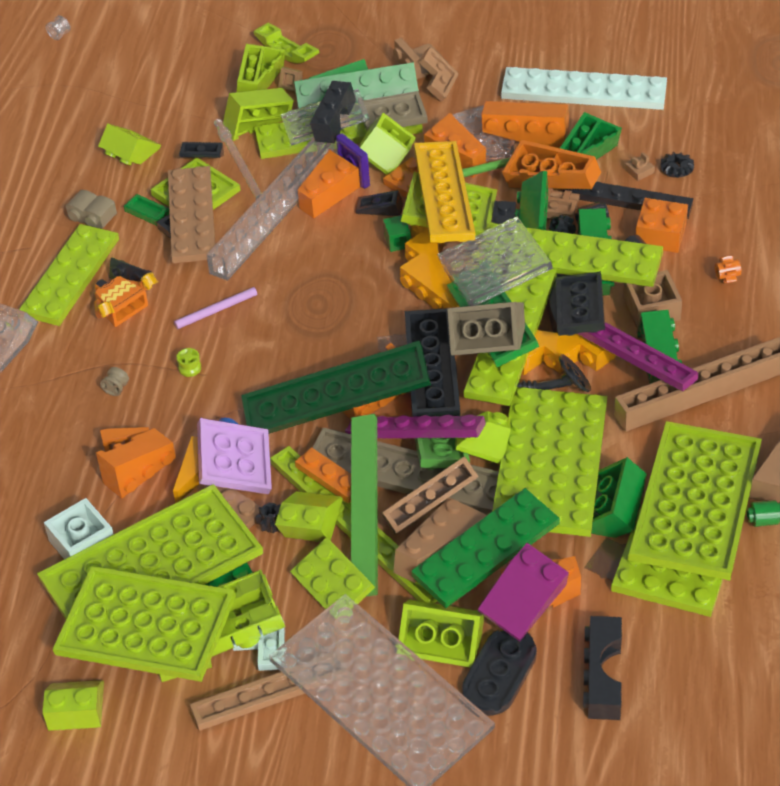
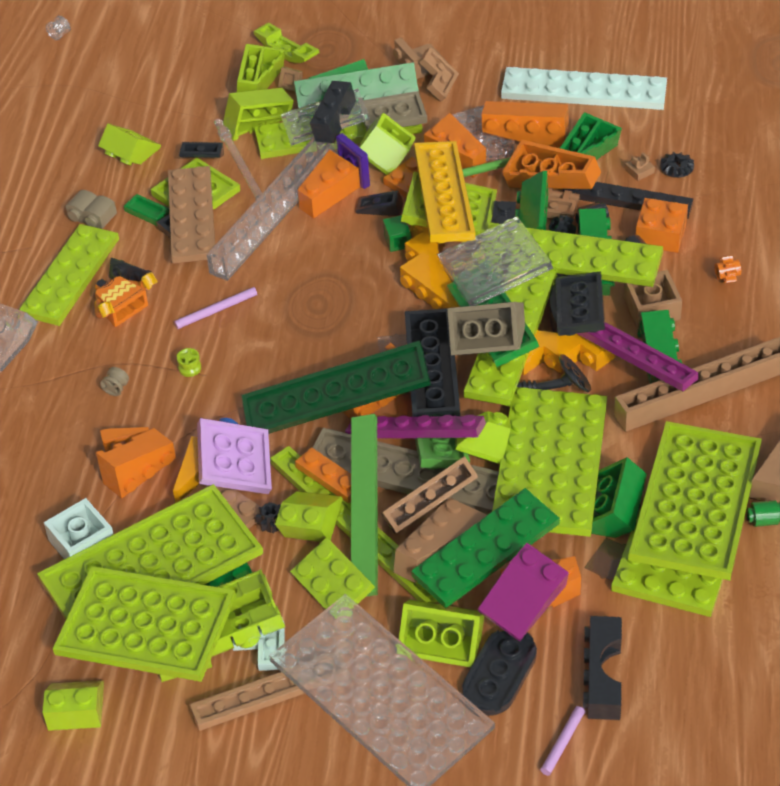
none -> lavender bar [541,706,585,776]

